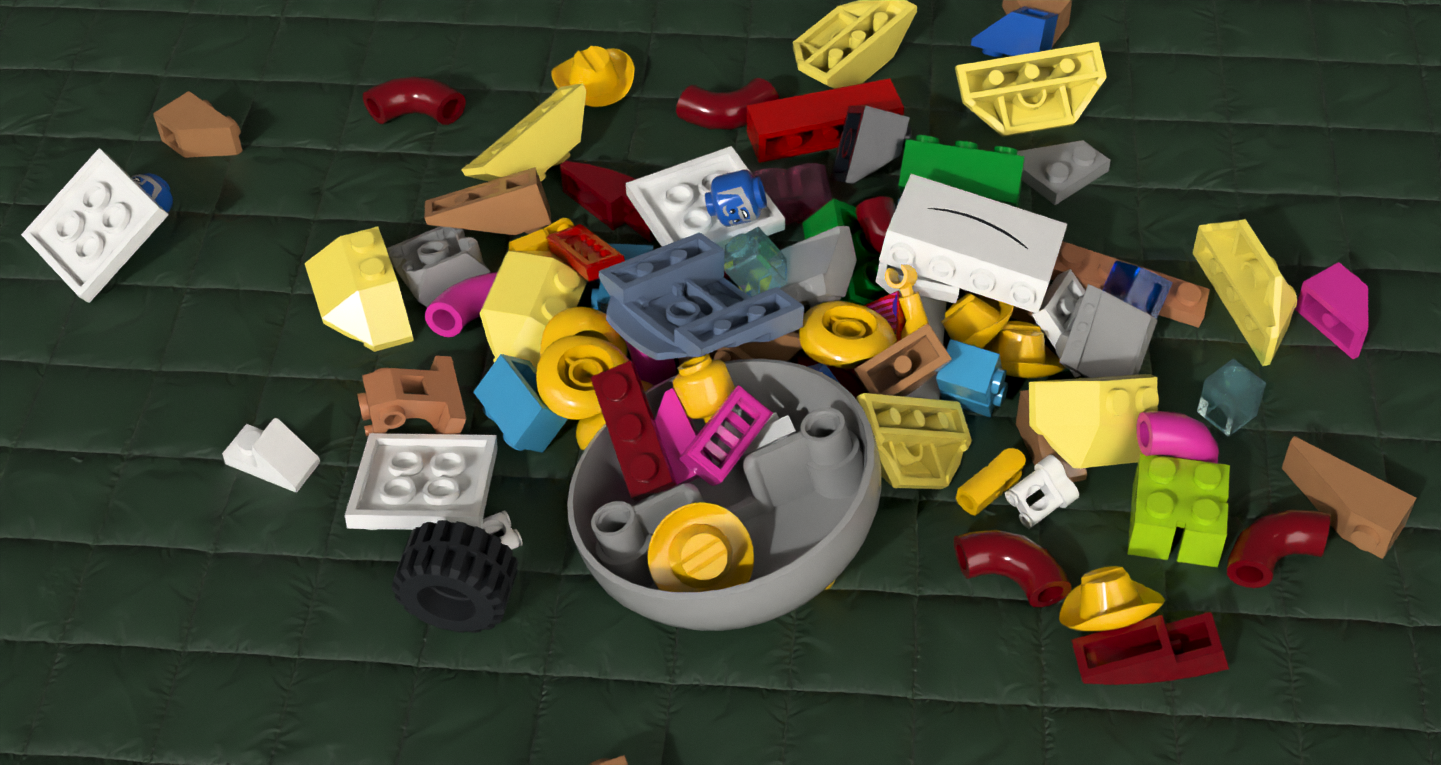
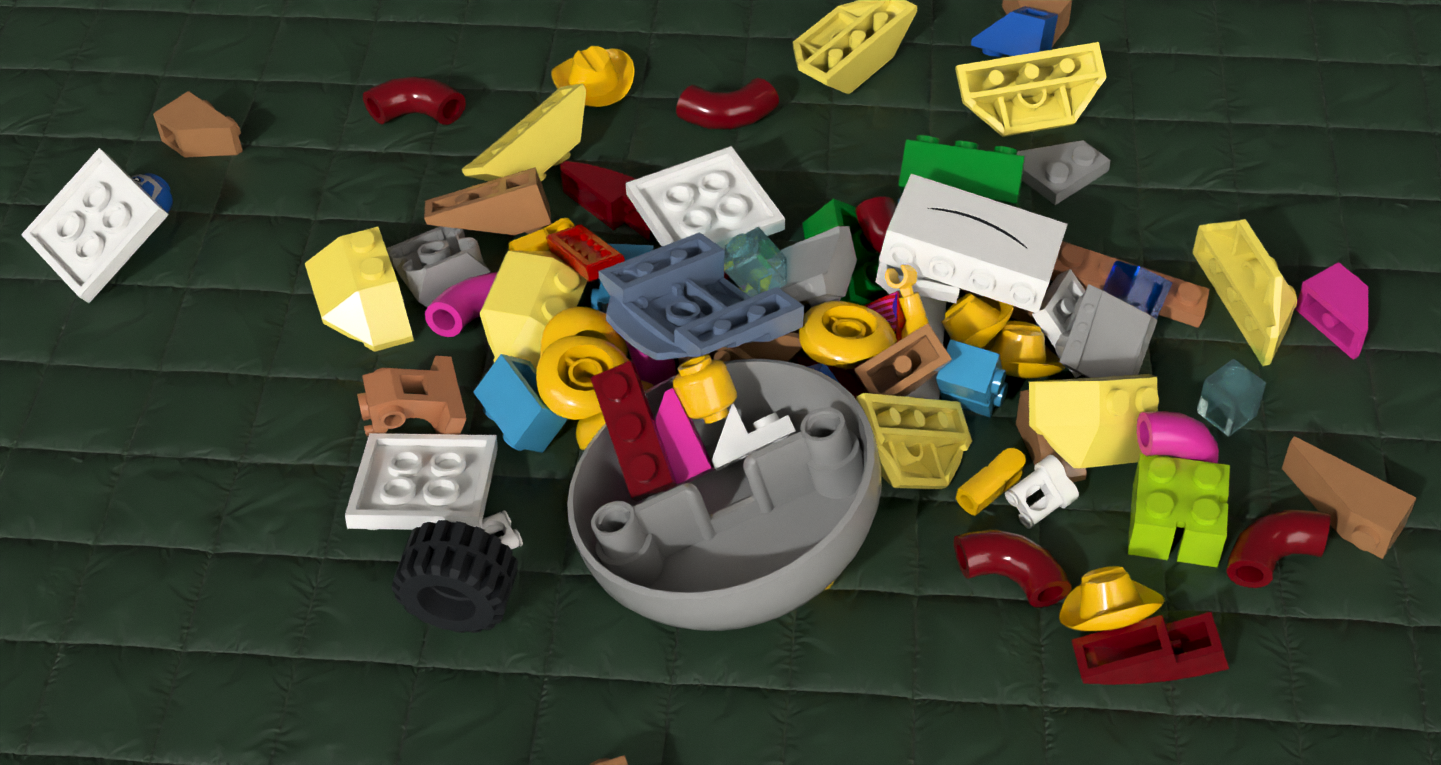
white slope [222,418,320,493] -> none
yellow hat [648,502,754,592] -> none
dark pink slope [679,385,773,486] -> none
blue head [705,169,767,227] -> none
red brick [747,78,904,163] -> none
clear pink brick [752,163,832,225] -> none
slope [830,105,912,184] -> none

